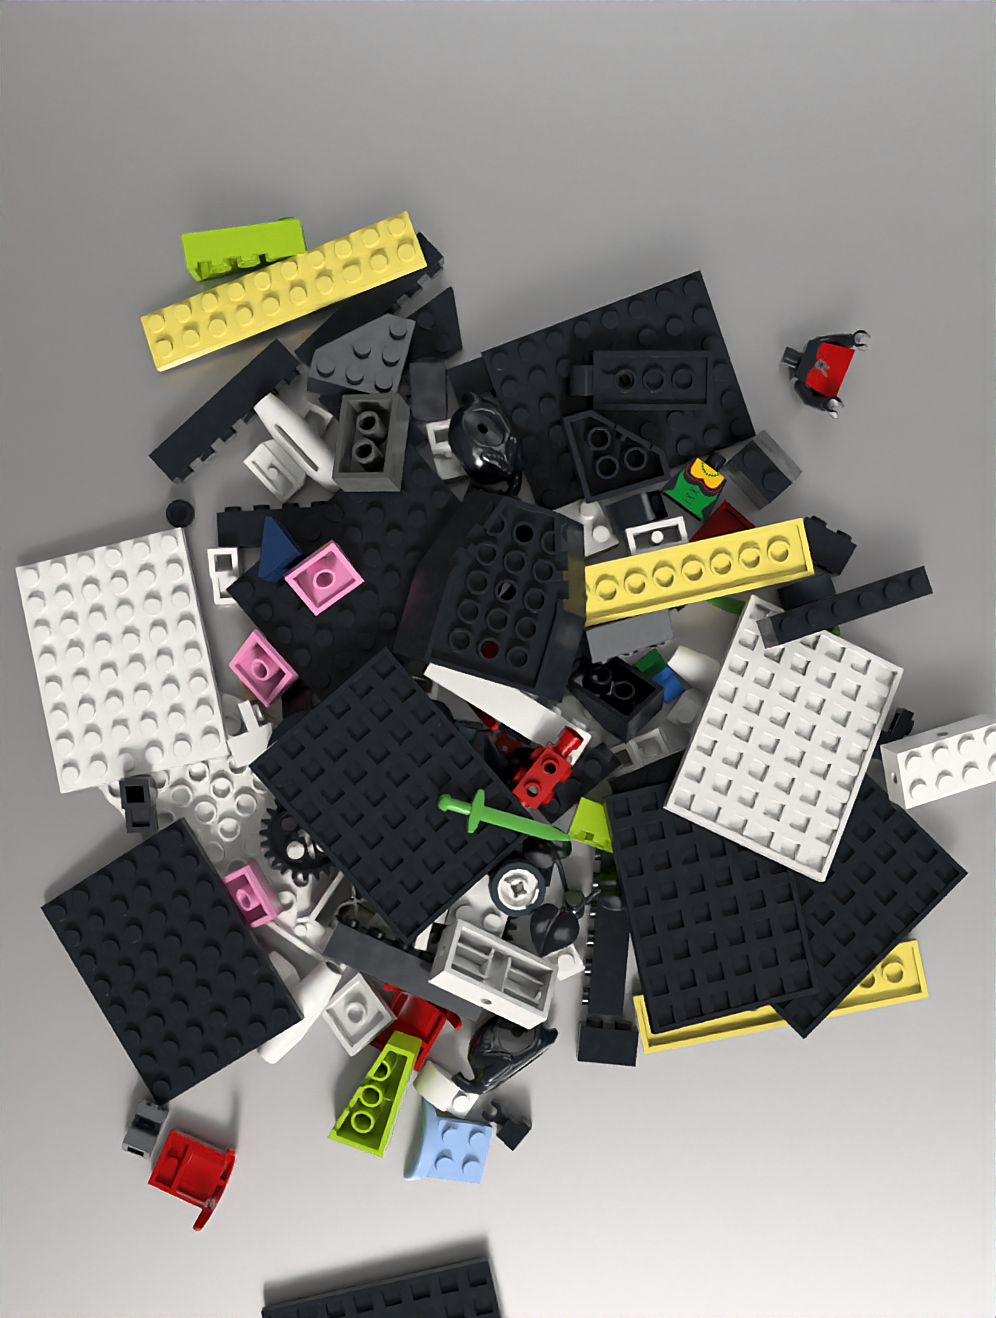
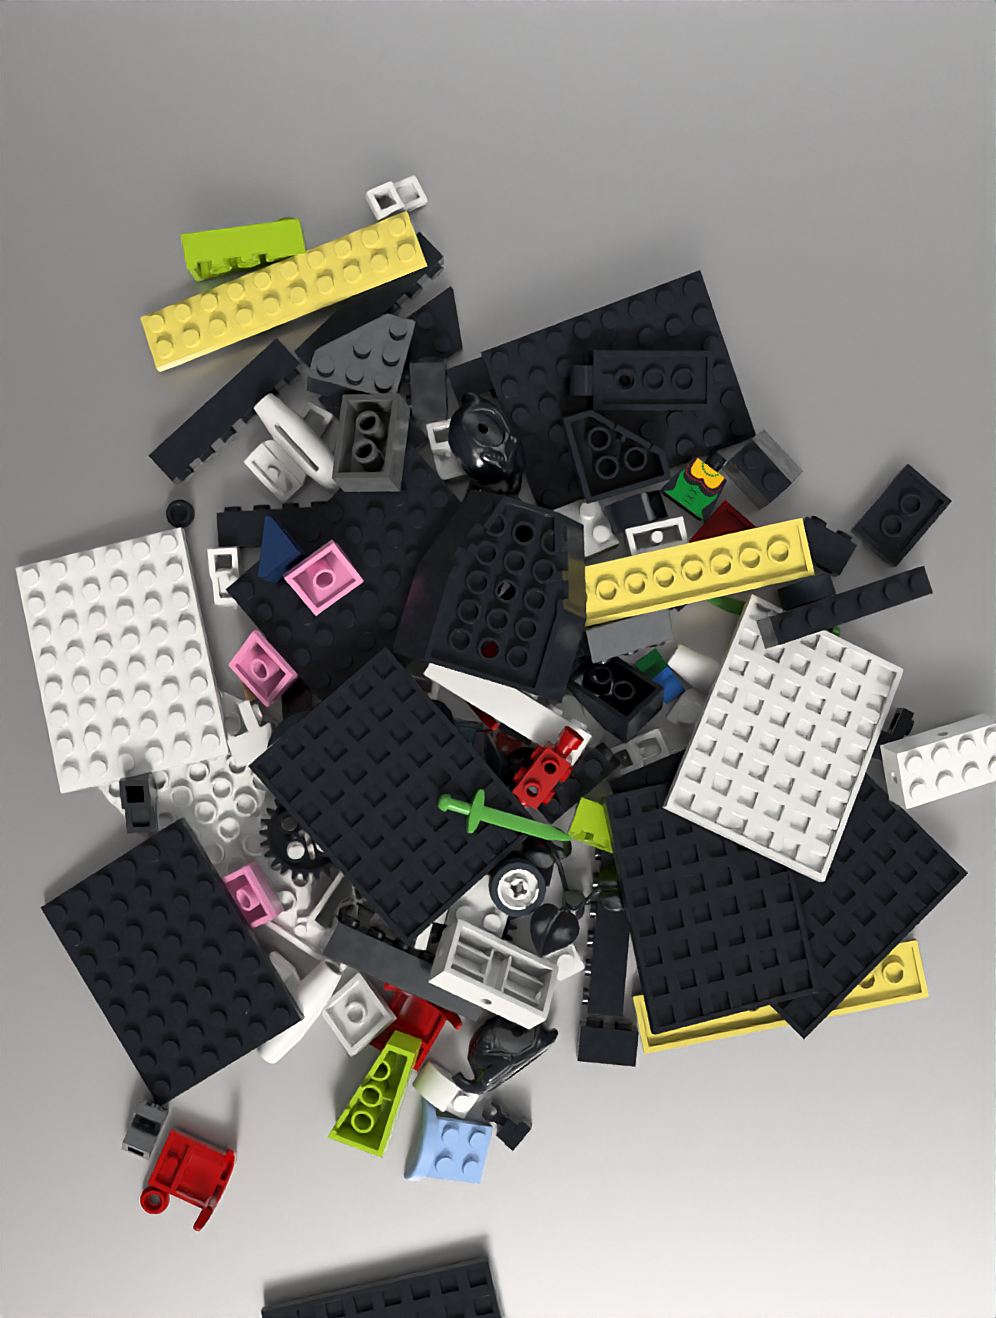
torso [780,330,871,419] -> none
none -> red plate [140,1185,170,1214]
none -> white brick [365,175,428,222]
none -> black plate [850,464,952,568]

